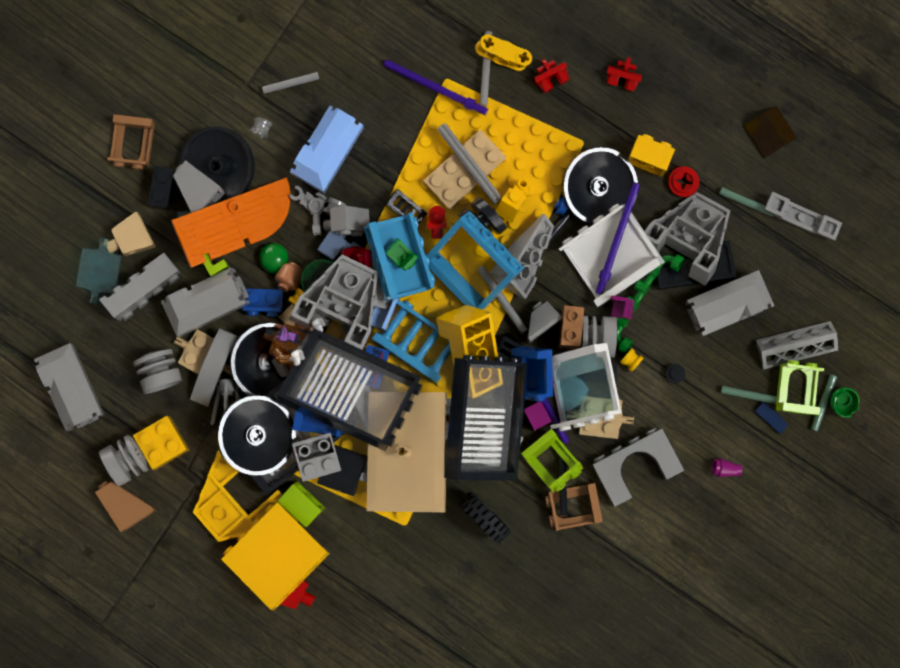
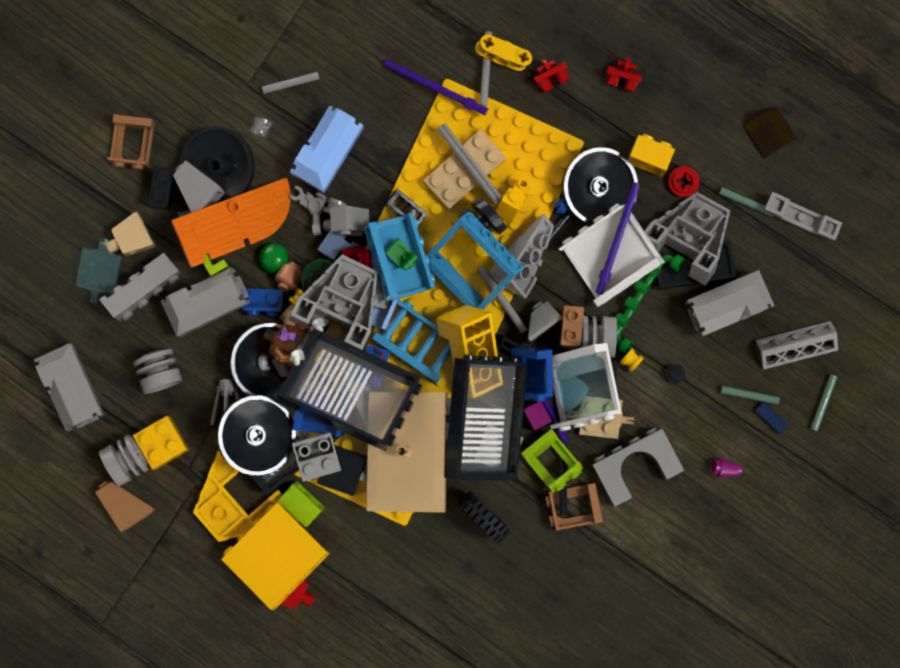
tan plate [174,329,232,376] -> none
light grey slope [190,328,238,407] -> none
red hips [427,205,447,239] -> none
magenta panel [611,295,635,320] -> none
lime panel [775,360,824,415] -> none
green hair [830,387,860,418] -> none

